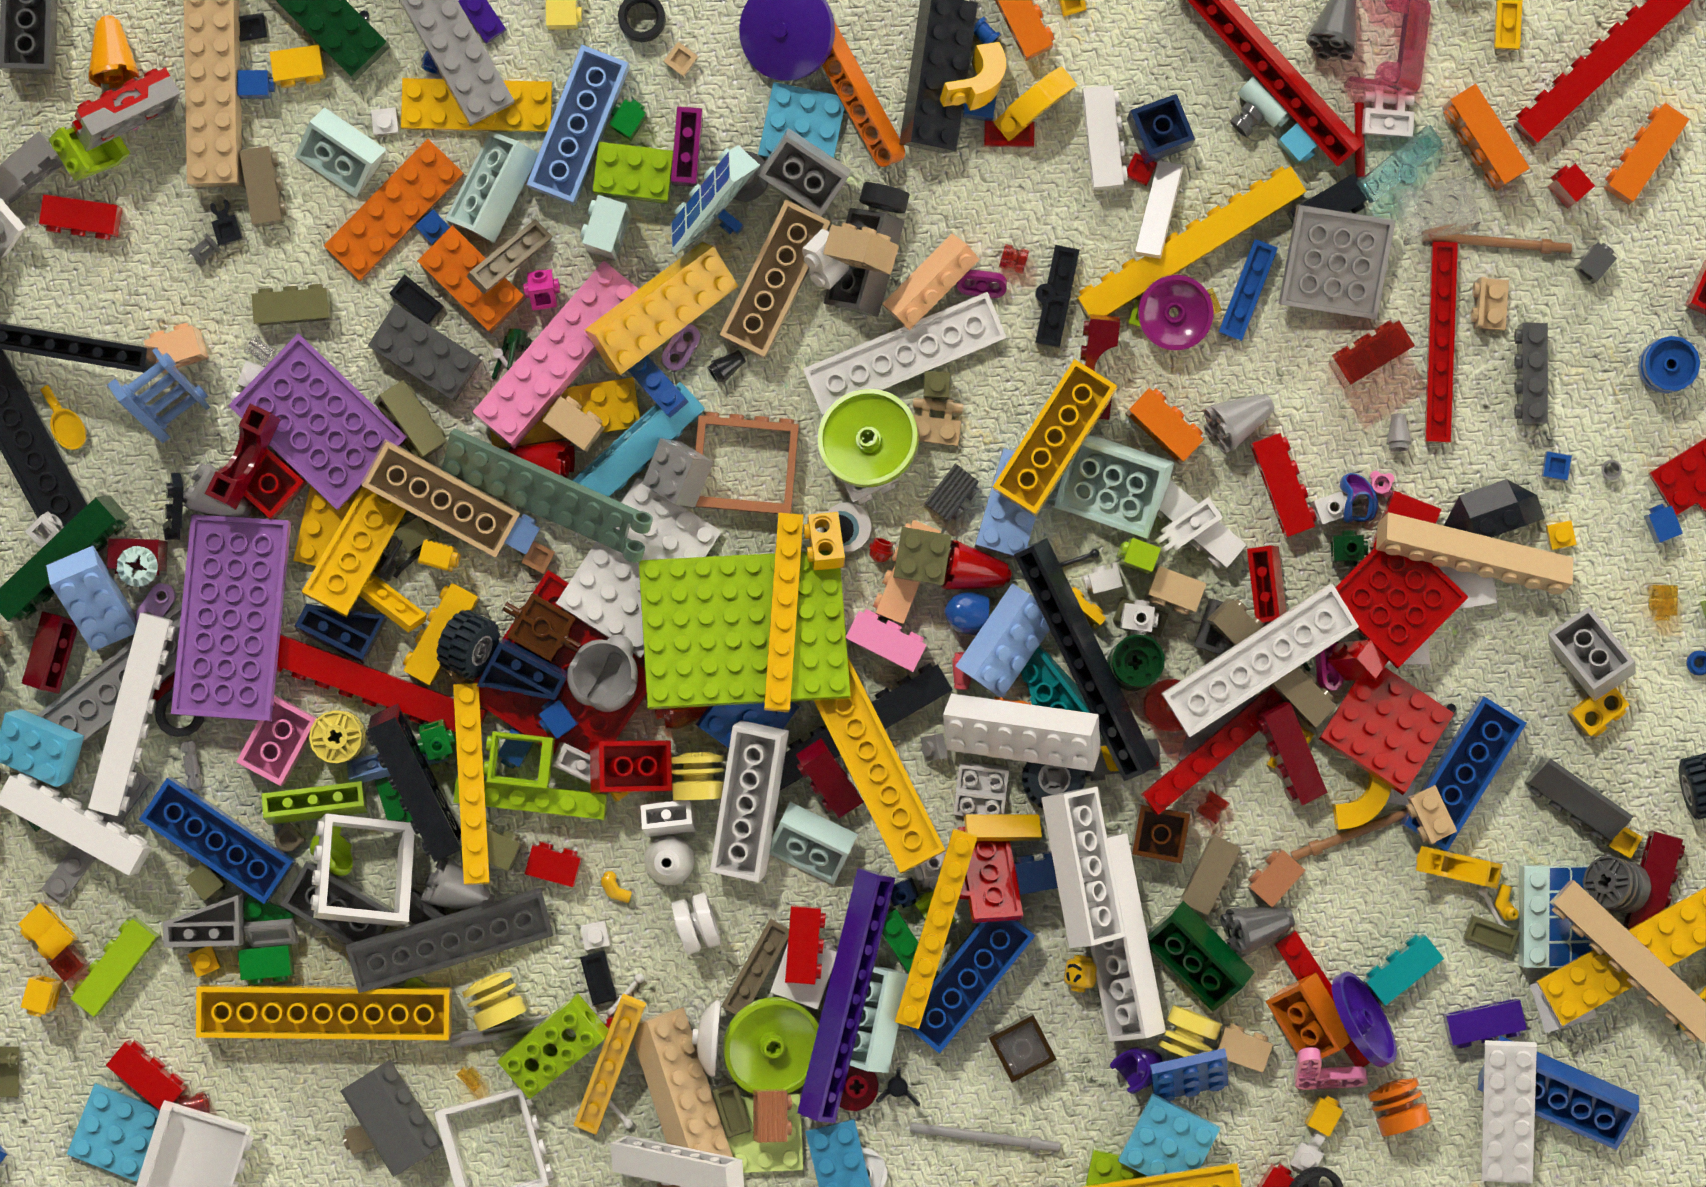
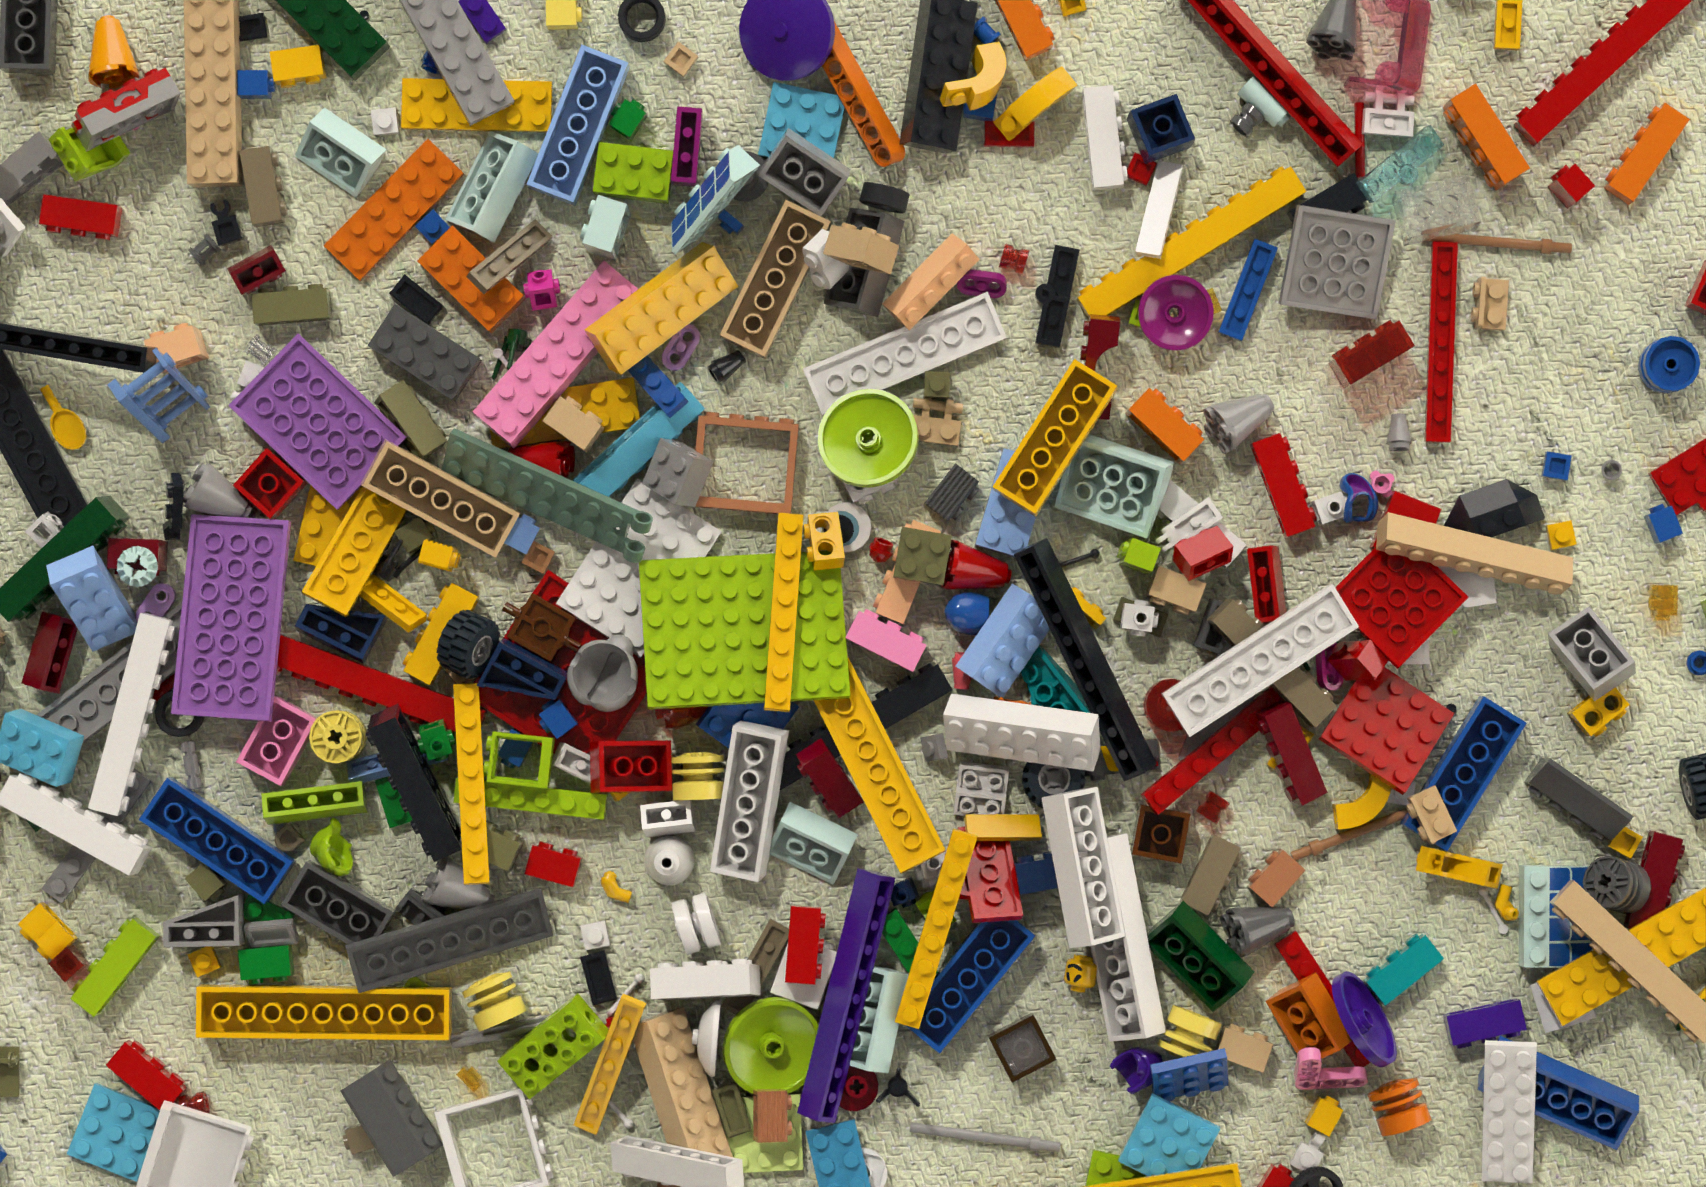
yellow brick [20,974,64,1017] -> none
dark red arch [205,403,281,510] -> none
white window [310,814,415,927] -> none
white brick [1083,562,1123,594] -> none
dark green wheel [1107,634,1165,691] -> none
medium azure brick [1277,123,1317,165] -> none
dark green brick [1330,530,1368,566] -> none
olive tile [1463,915,1520,956] -> none
dark grey brick [1514,323,1548,425] -> none
dark grey brick [1574,242,1617,284] -> none
none -> dark red brick [227,245,286,295]
none -> white brick [650,959,761,1001]
none -> brick [1172,526,1234,581]

